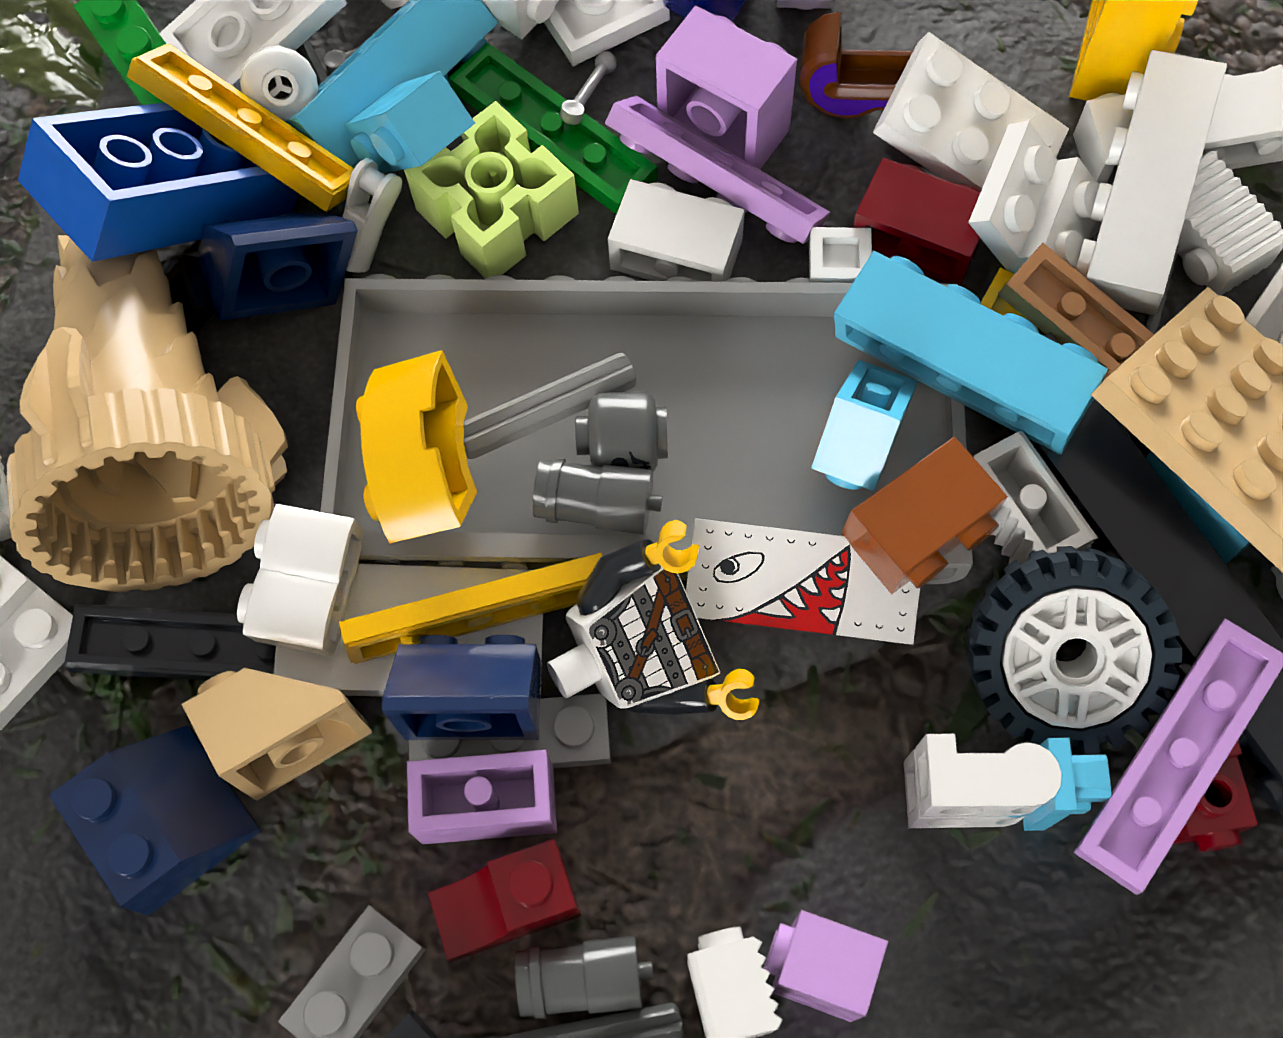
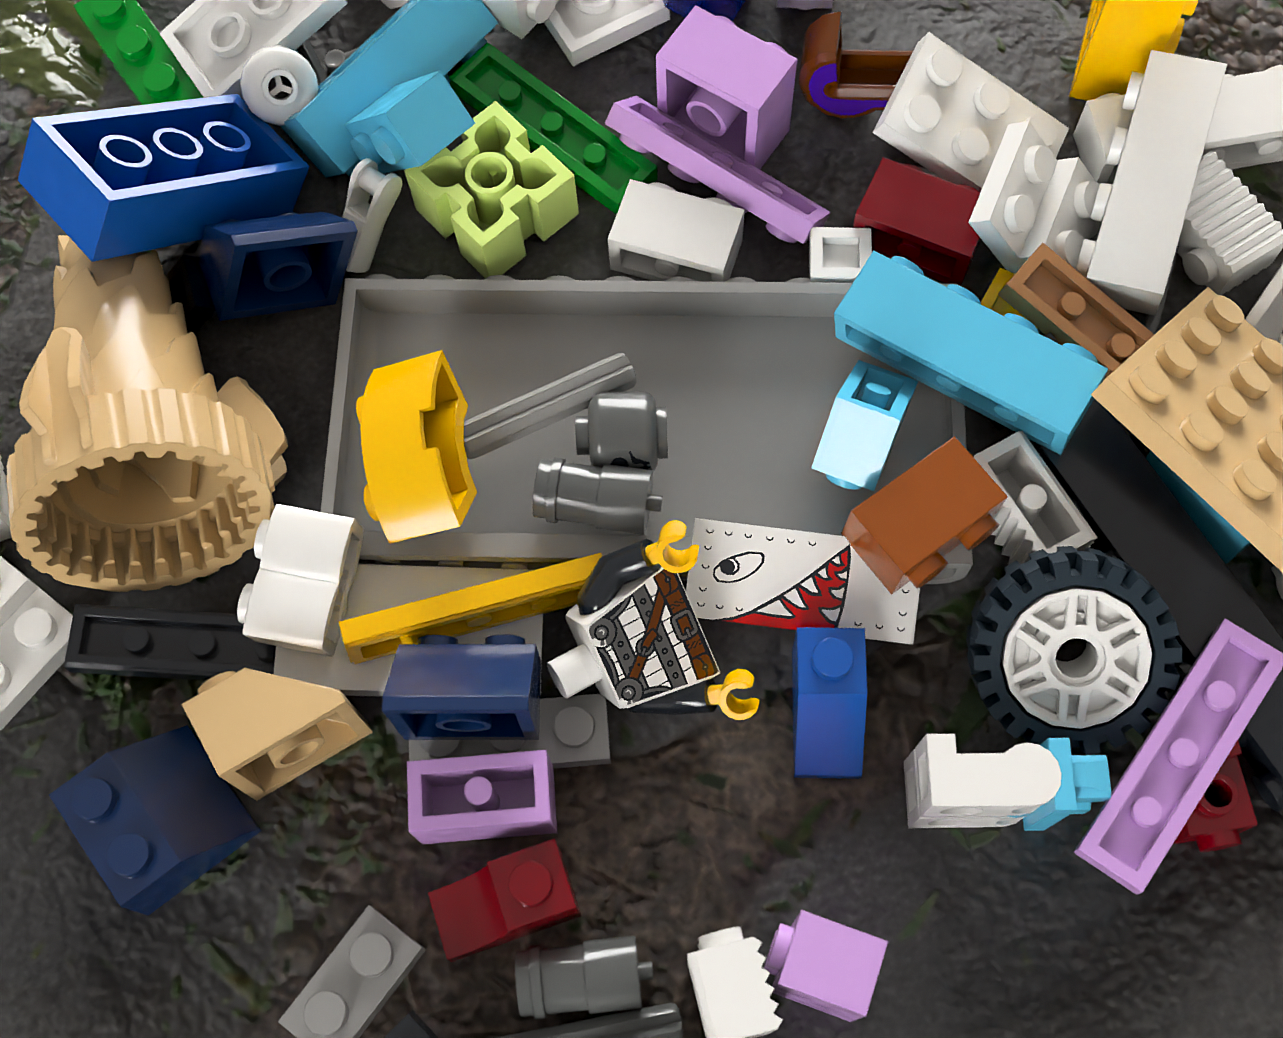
yellow tile [127,44,354,212] -> none
light grey hinge [560,51,617,124] -> none
none -> blue slope [792,627,867,779]

